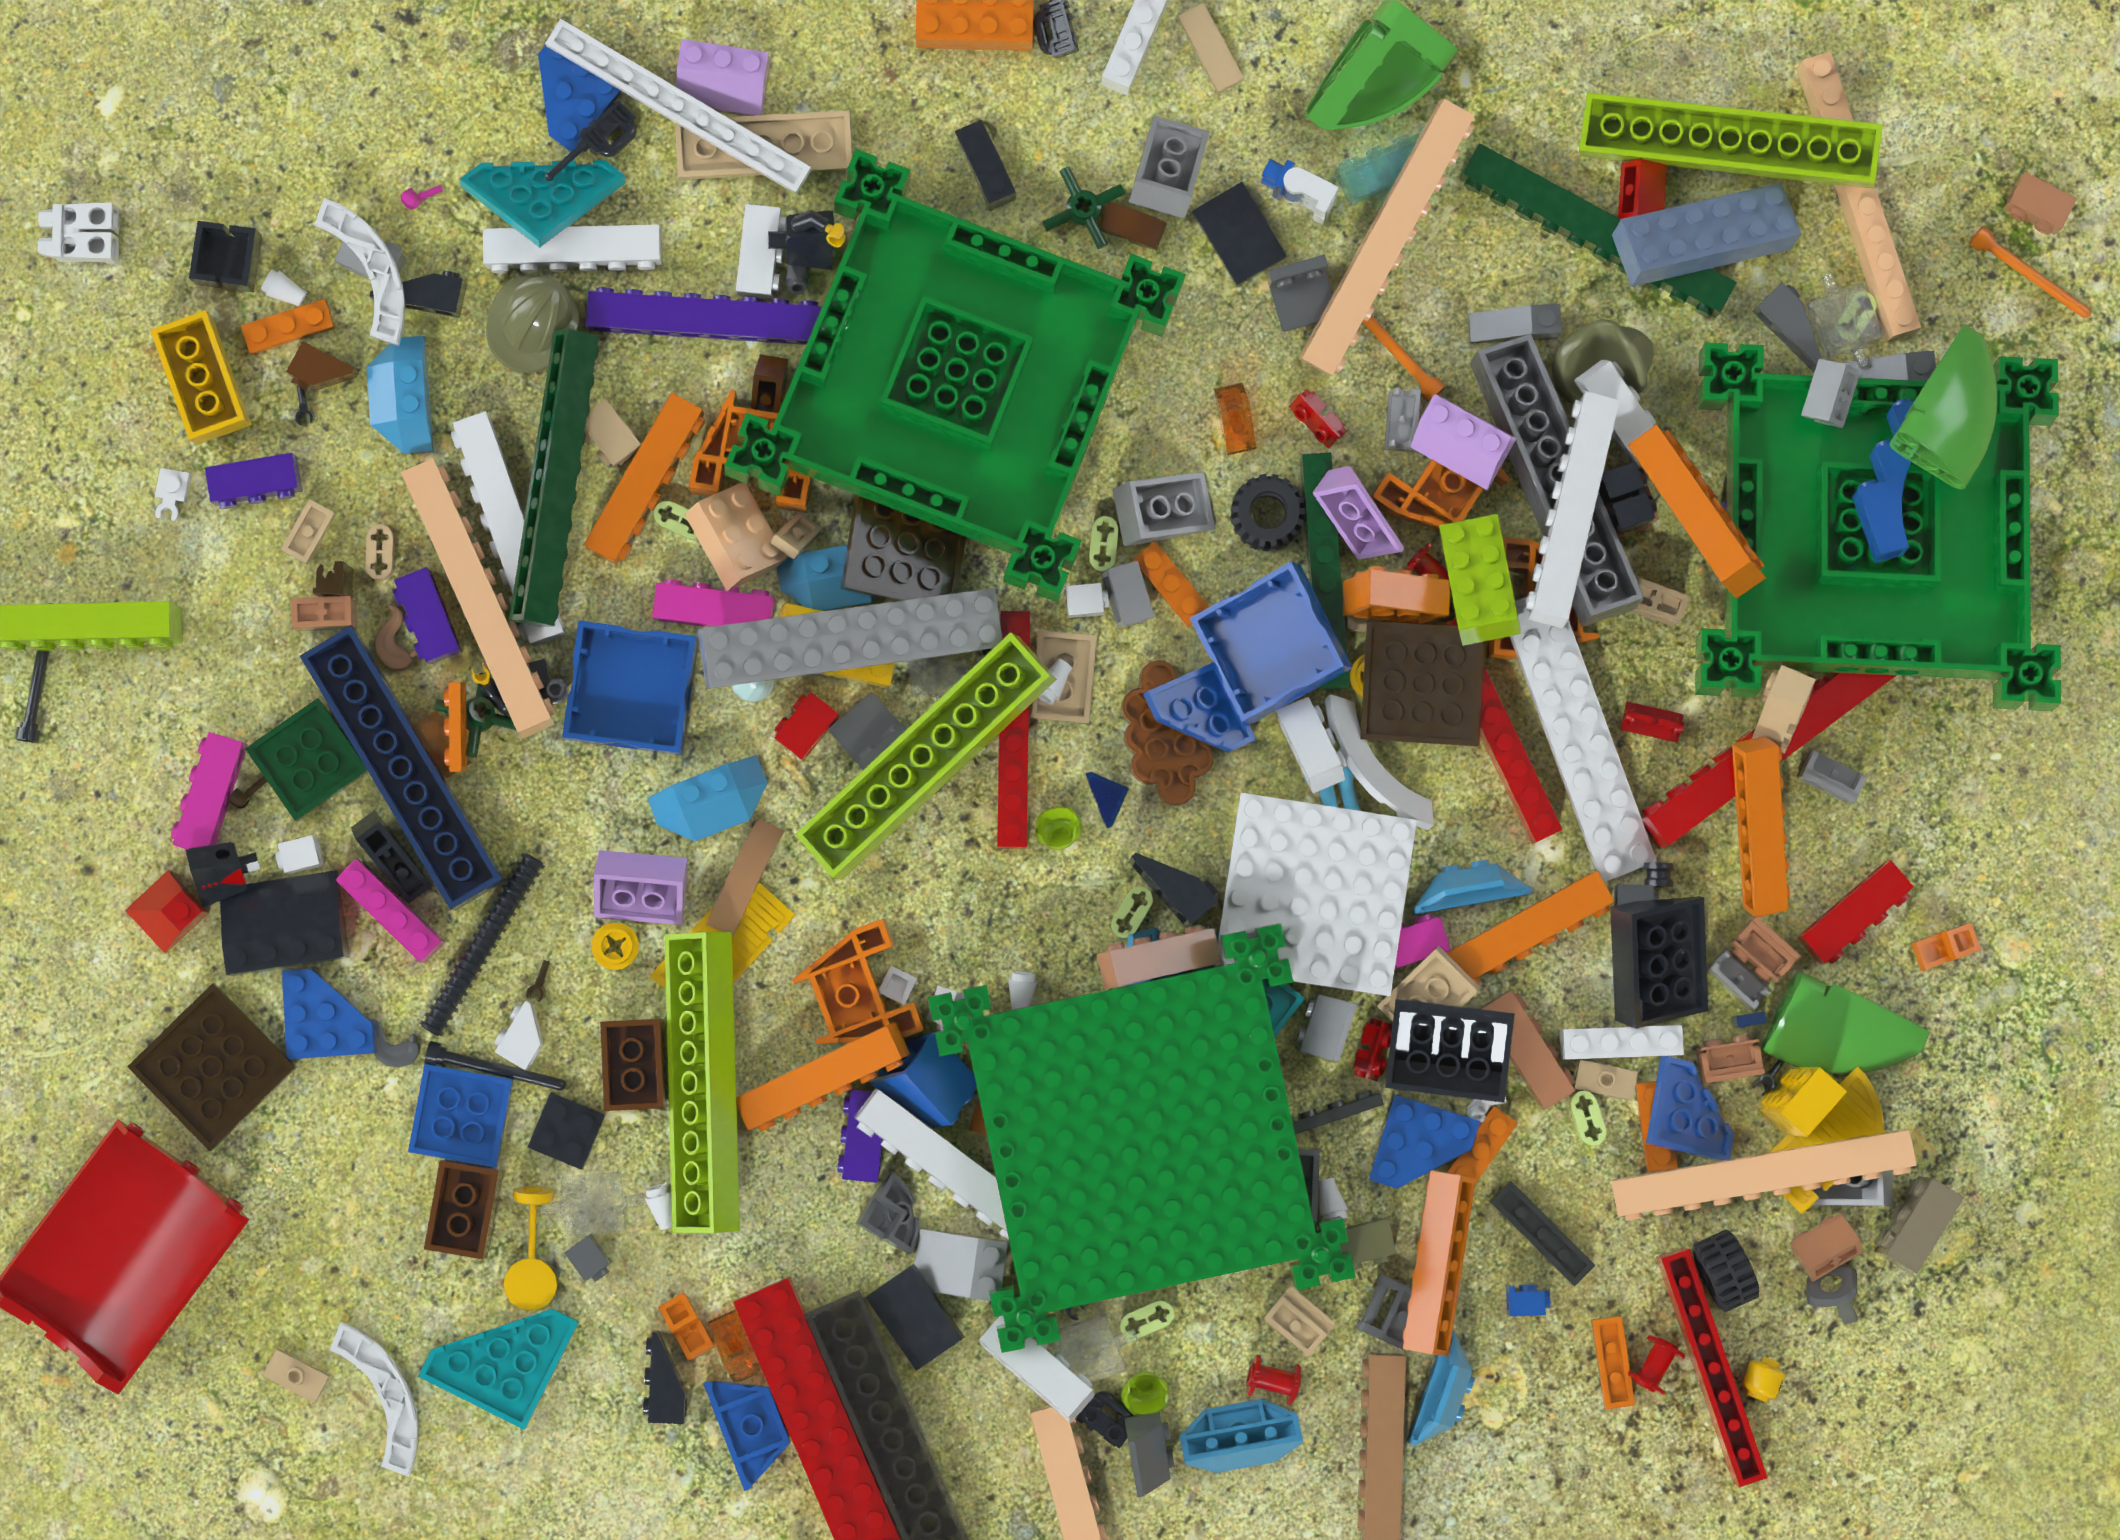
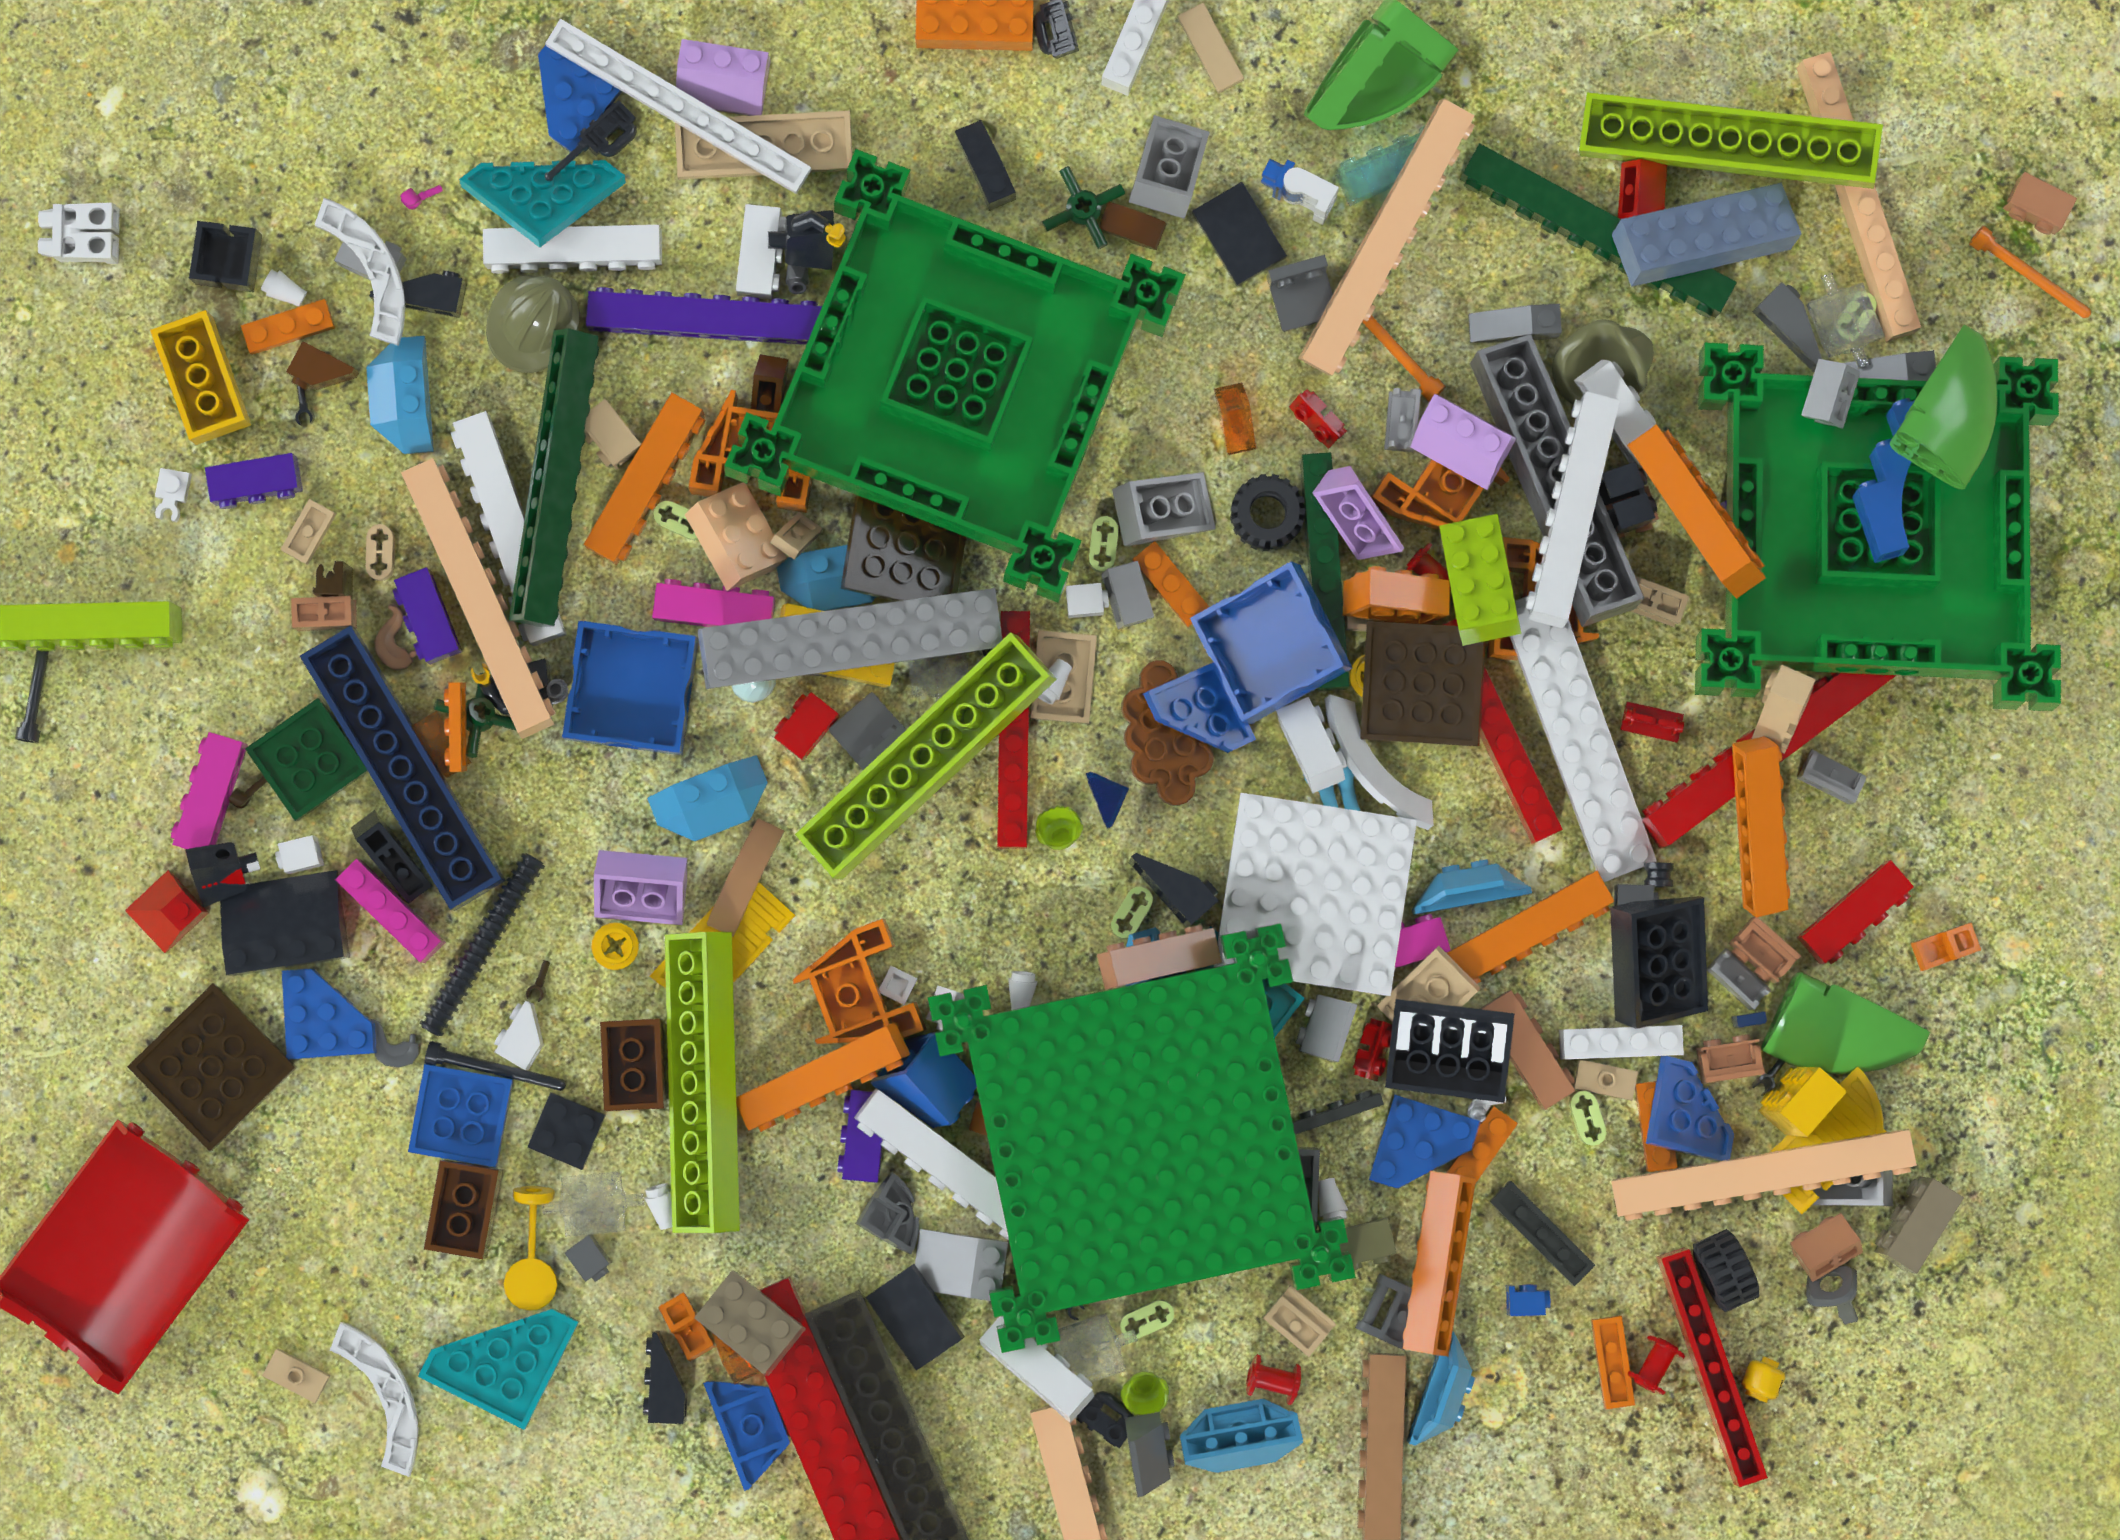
none -> dark tan brick [694,1270,806,1376]

